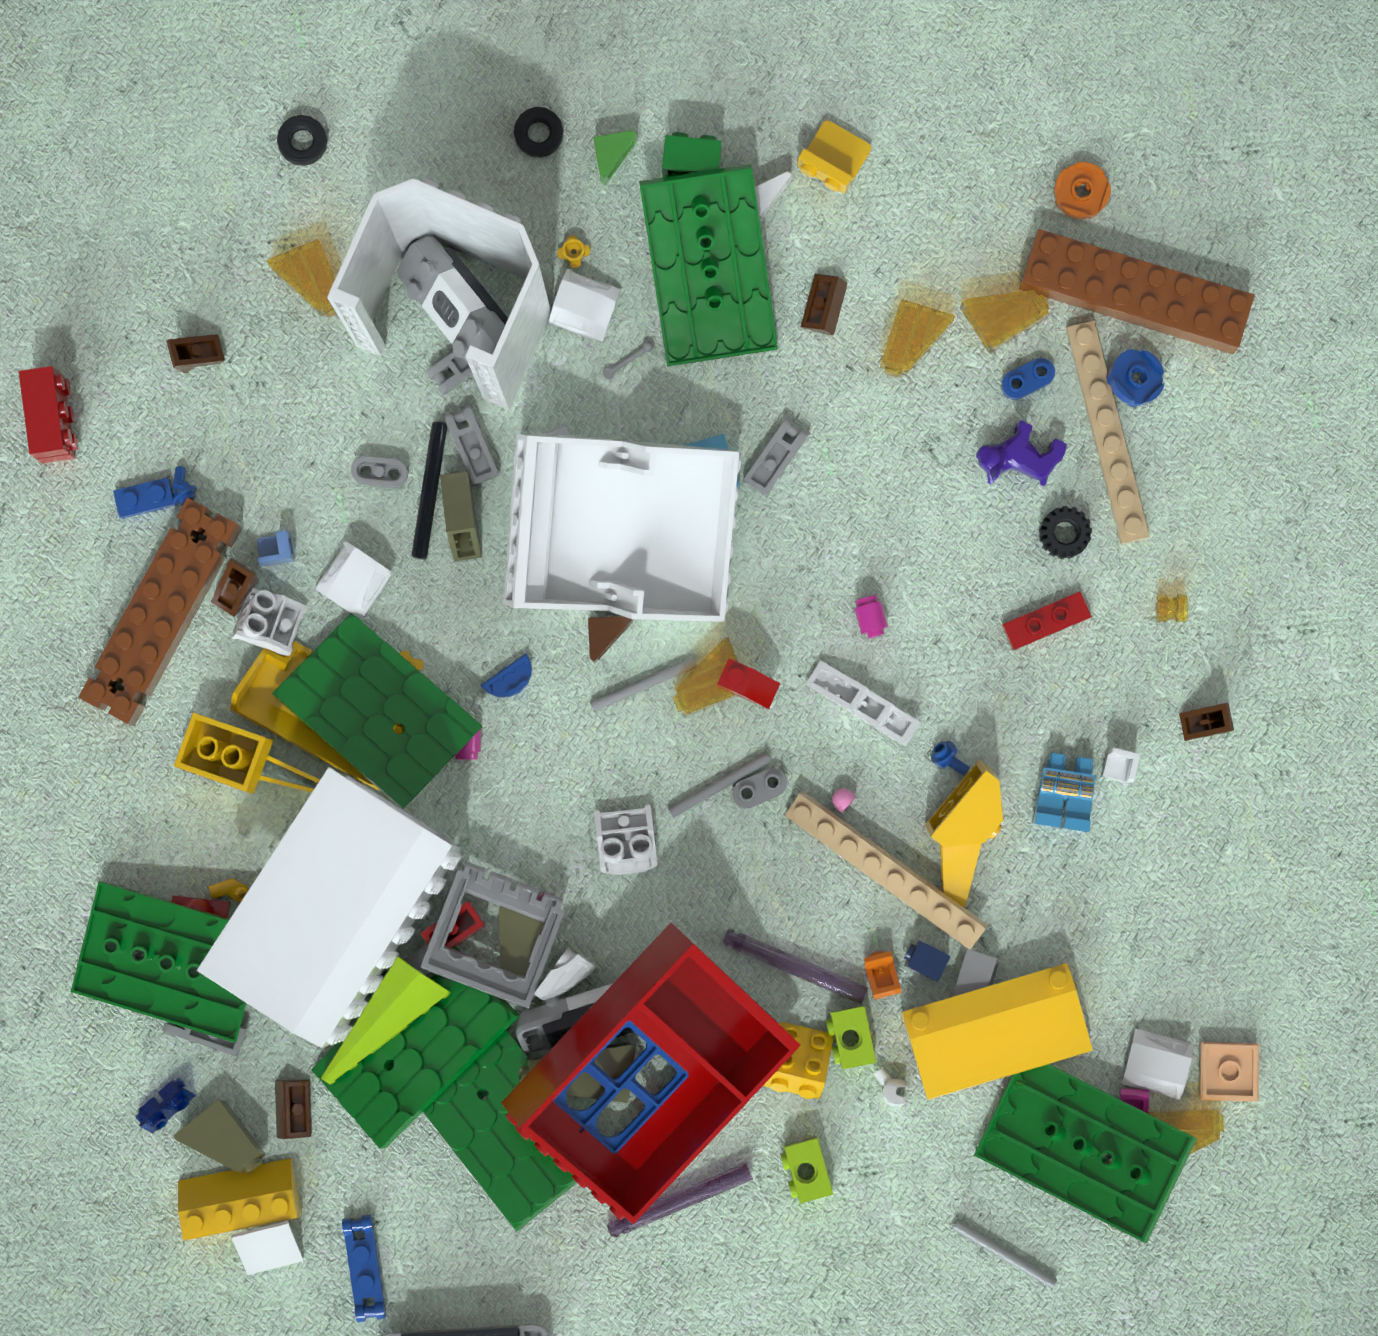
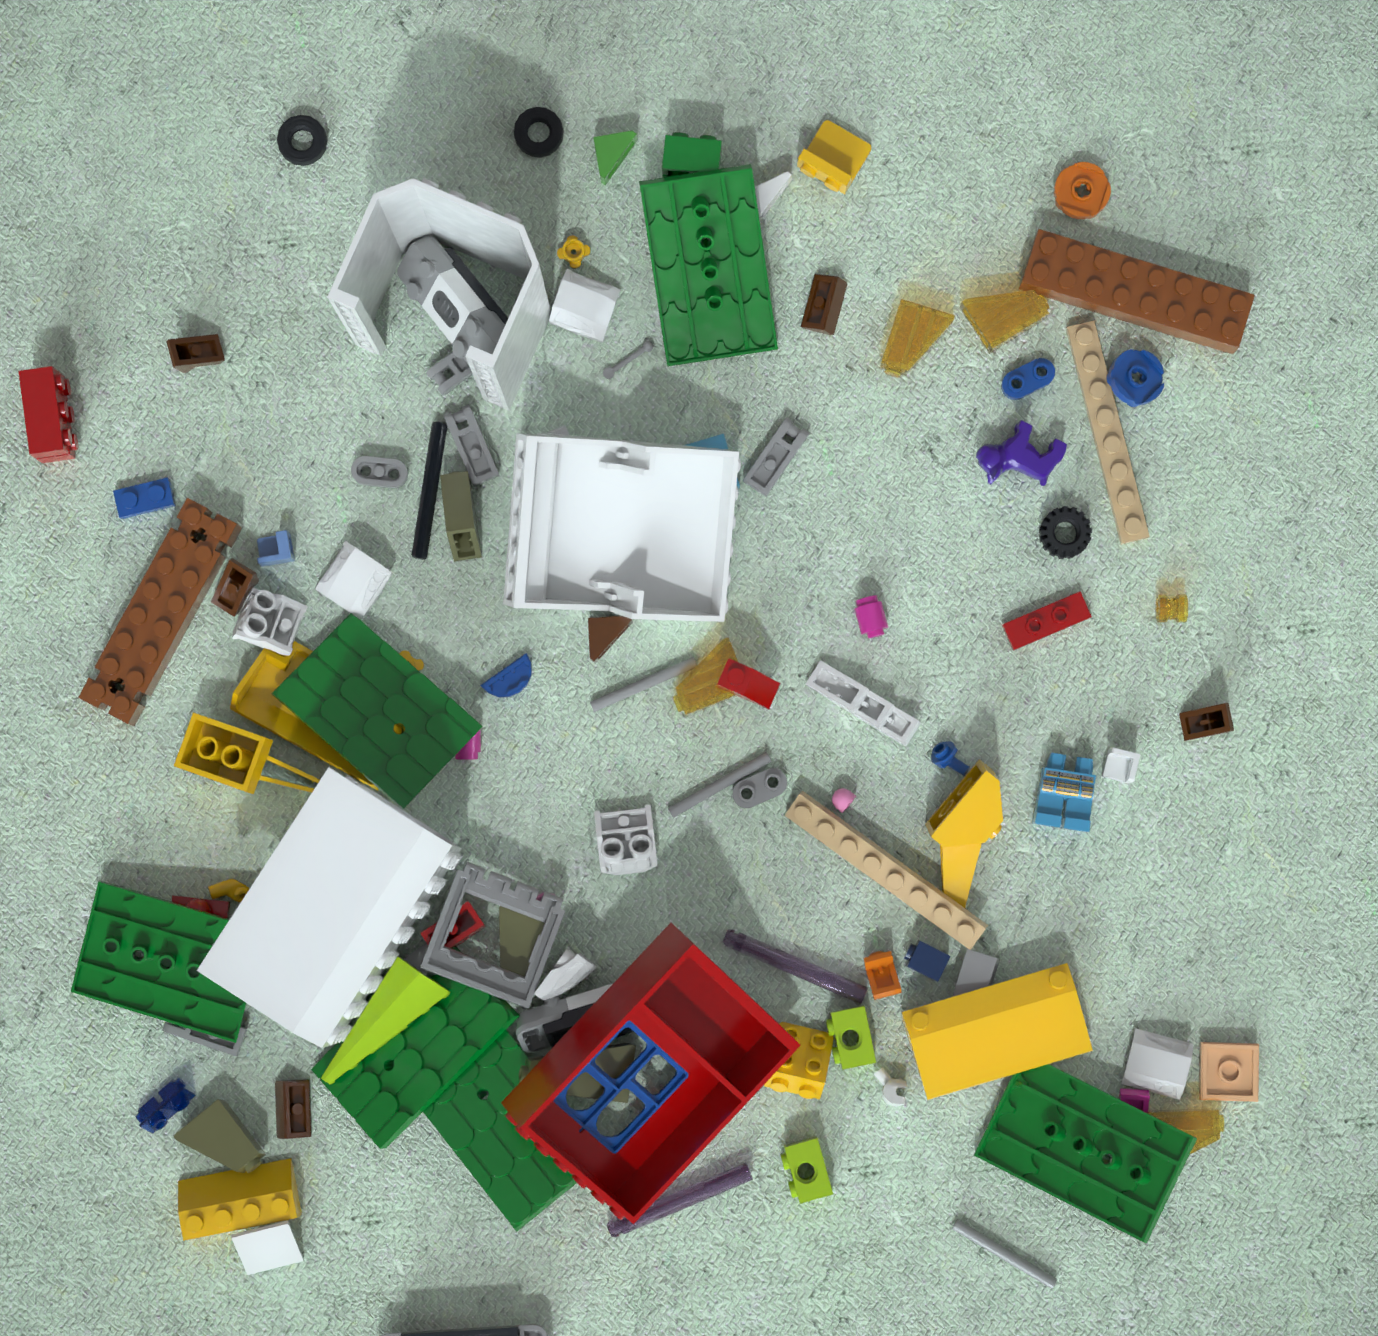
blue plate [173,466,197,506] -> none
clear yellow slope [266,239,337,317] -> none
blue plate [342,1214,386,1323] -> none

